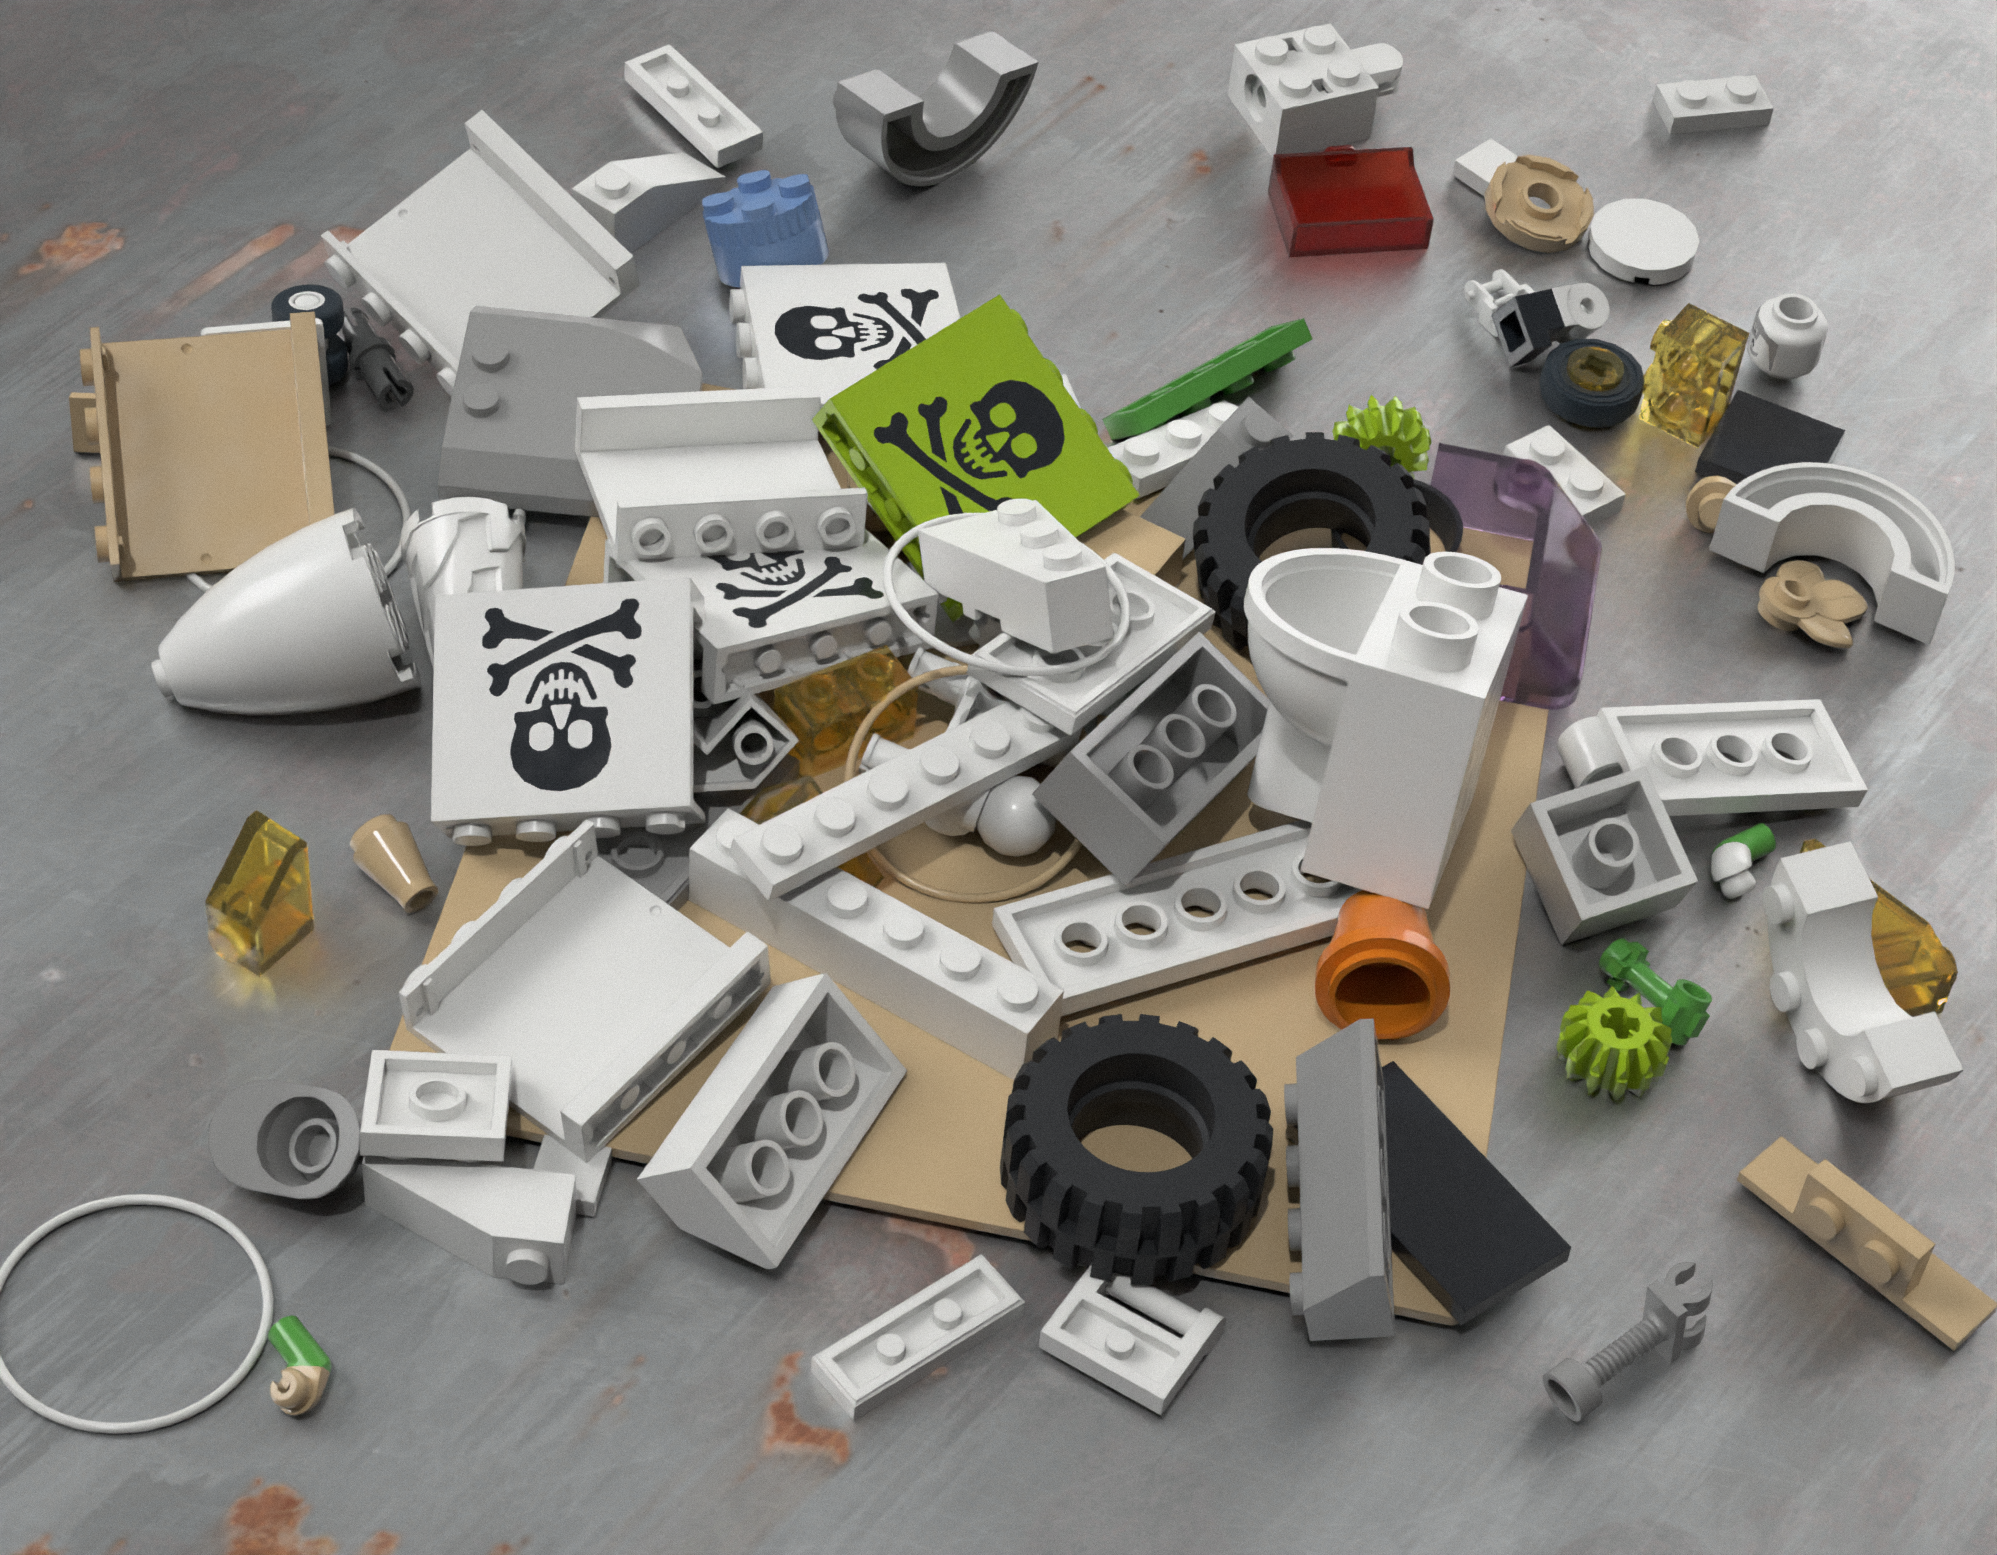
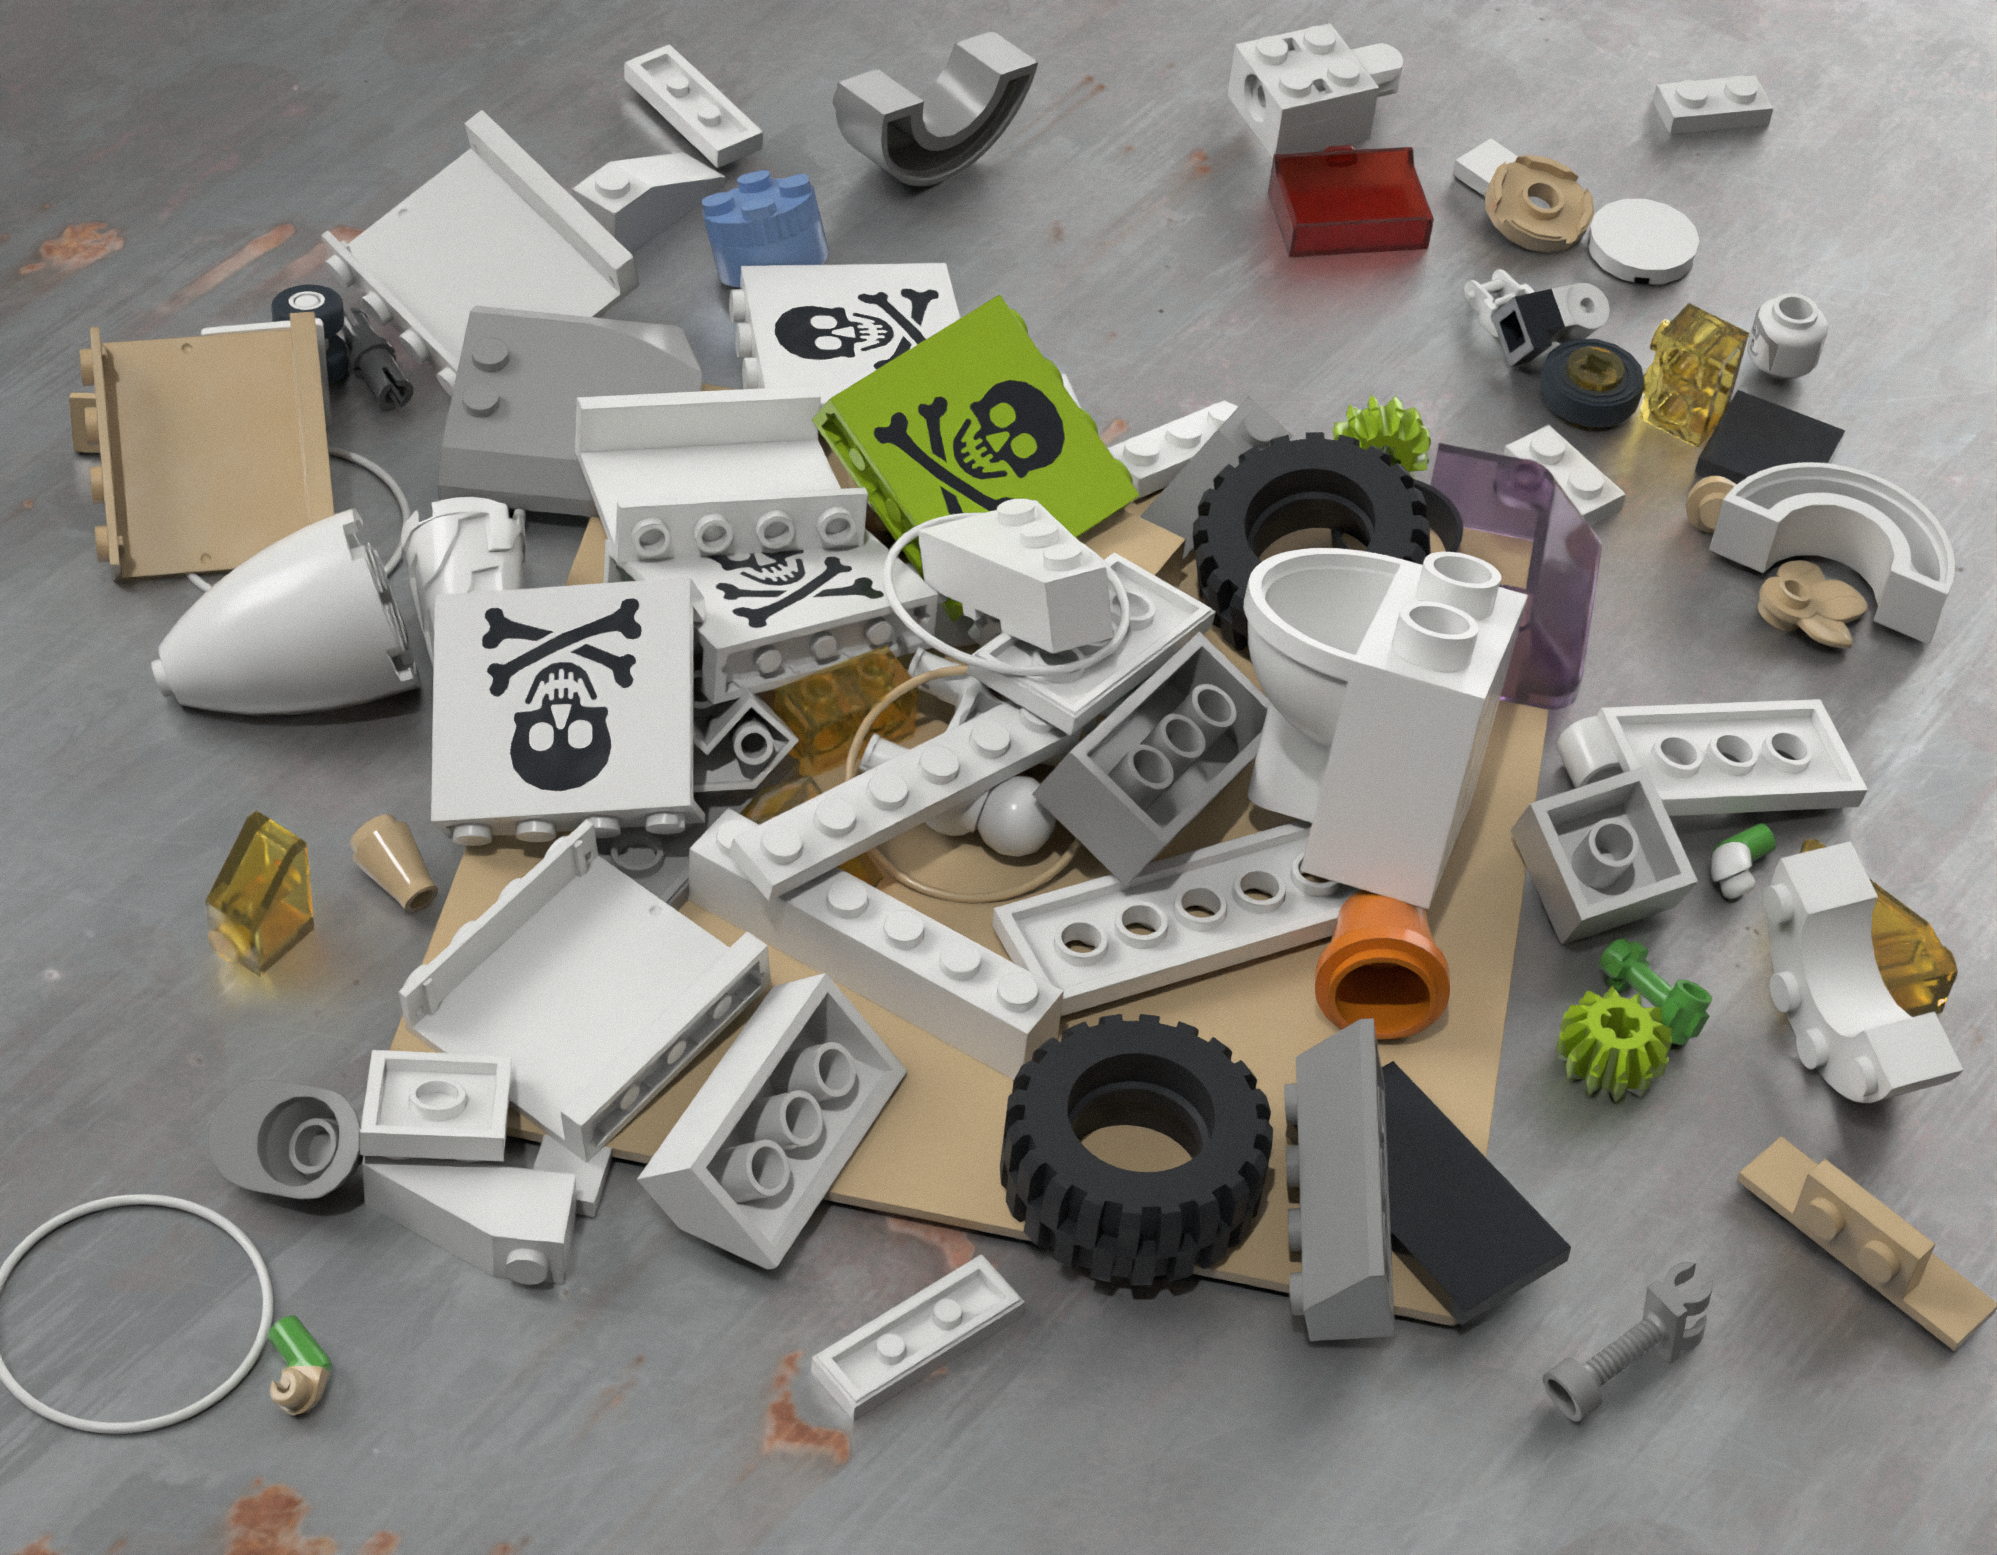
white plate [1039,1263,1226,1415] -> none
bright green plate [1102,318,1313,440] -> none

